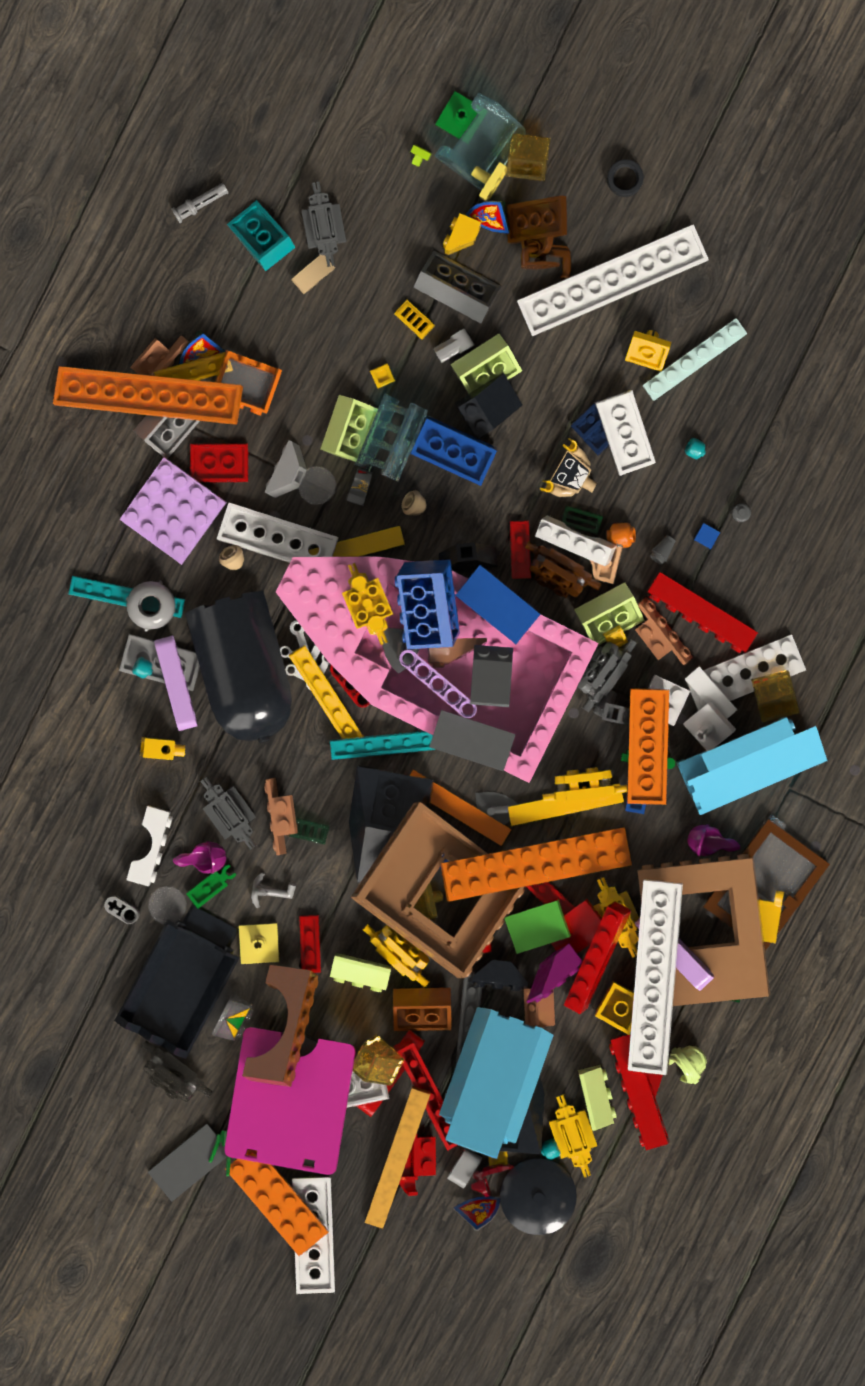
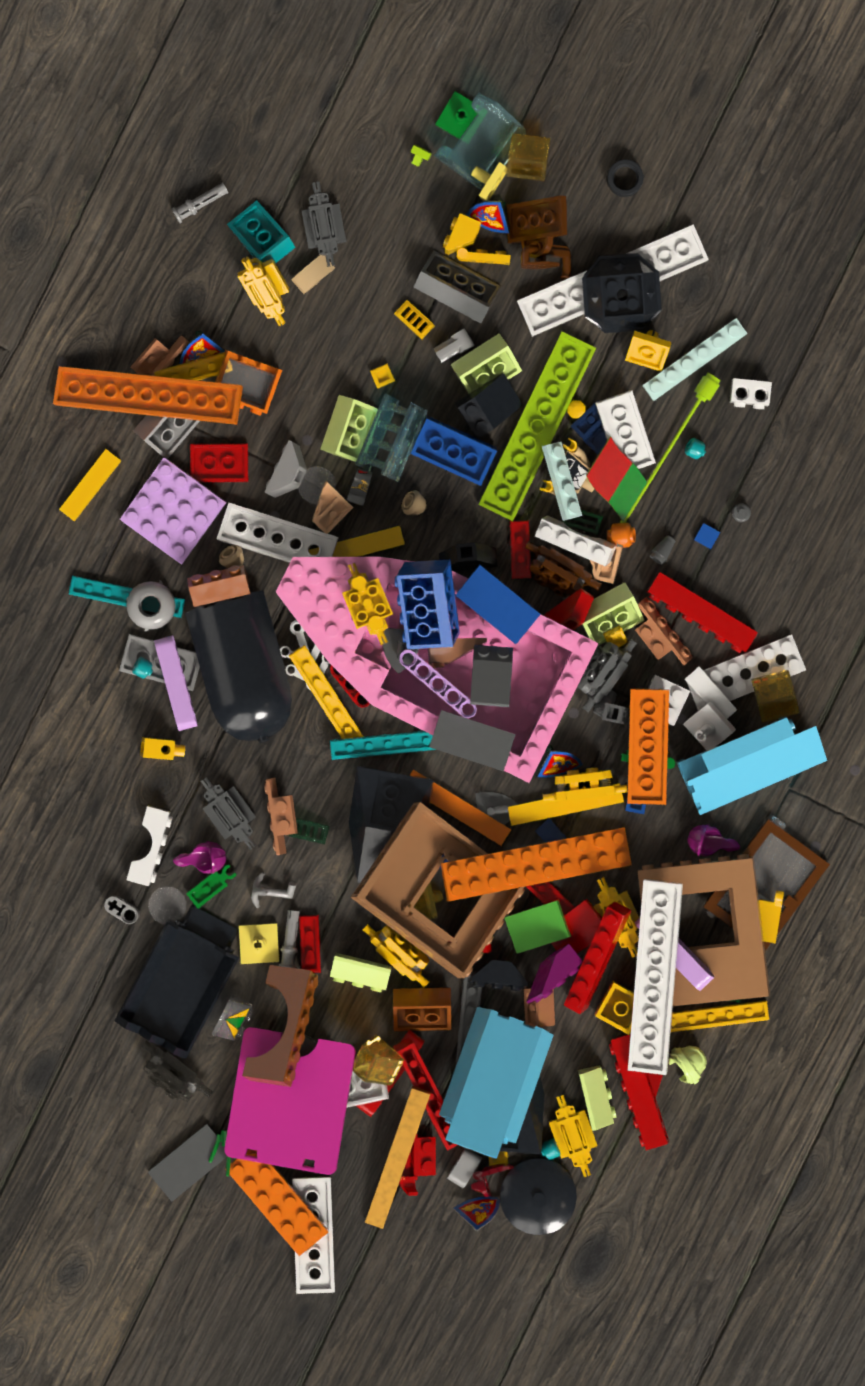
none -> yellow tile [59,449,121,521]
none -> slope [187,565,250,607]
none -> yellow piece [238,257,289,326]
none -> light grey pin [279,910,300,968]
none -> light nougat wing [312,481,353,534]
none -> yellow plate [457,248,510,265]
none -> lime plate [478,332,596,521]
none -> dark blue tile [535,818,567,843]
none -> shield [537,745,583,777]
none -> light aqua plate [542,442,582,521]
none -> red slope [543,588,594,631]
none -> yellow tile [567,400,586,419]
none -> black piece [582,253,662,333]
none -> flag [586,373,721,523]
none -> yellow tile [671,1000,769,1032]
none -> white brick [730,378,772,409]

